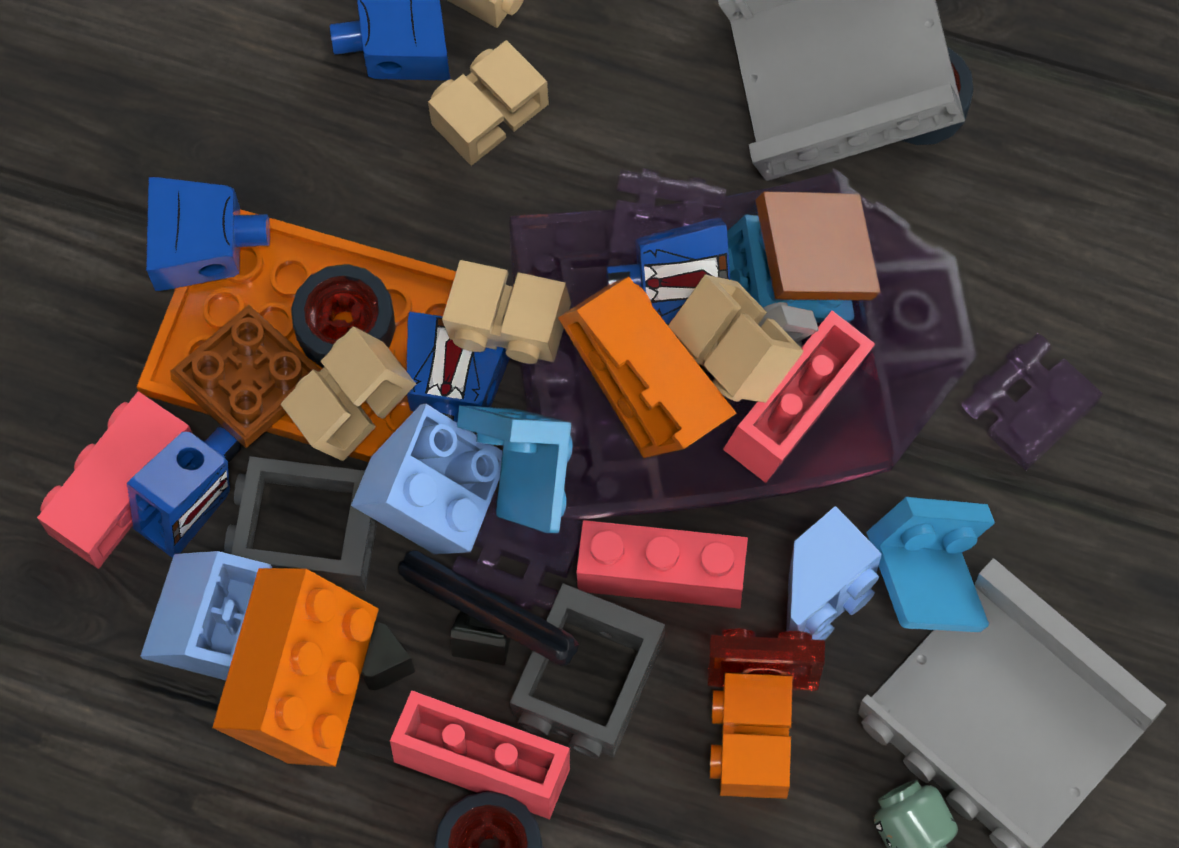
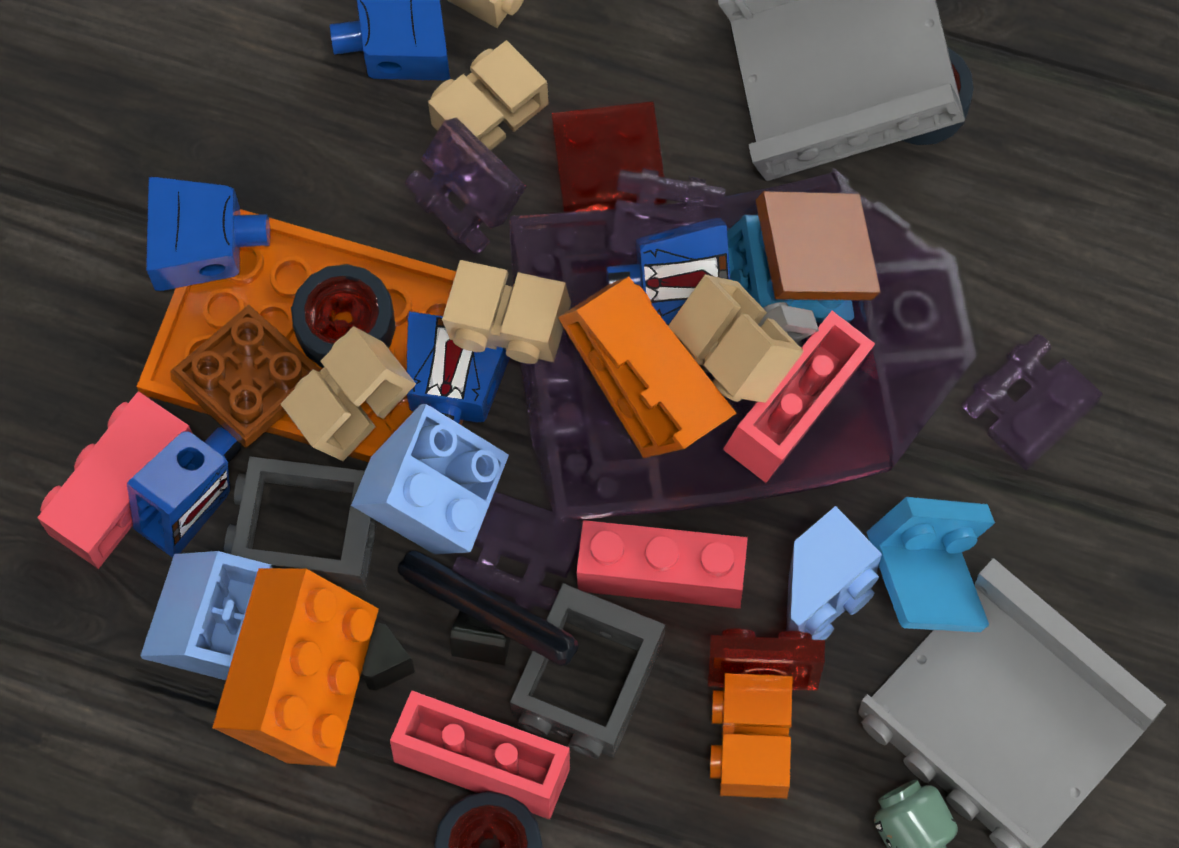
dark azure bracket [457,405,573,533] -> none
none -> clear purple plate [405,117,527,254]
none -> clear red plate [552,101,667,215]

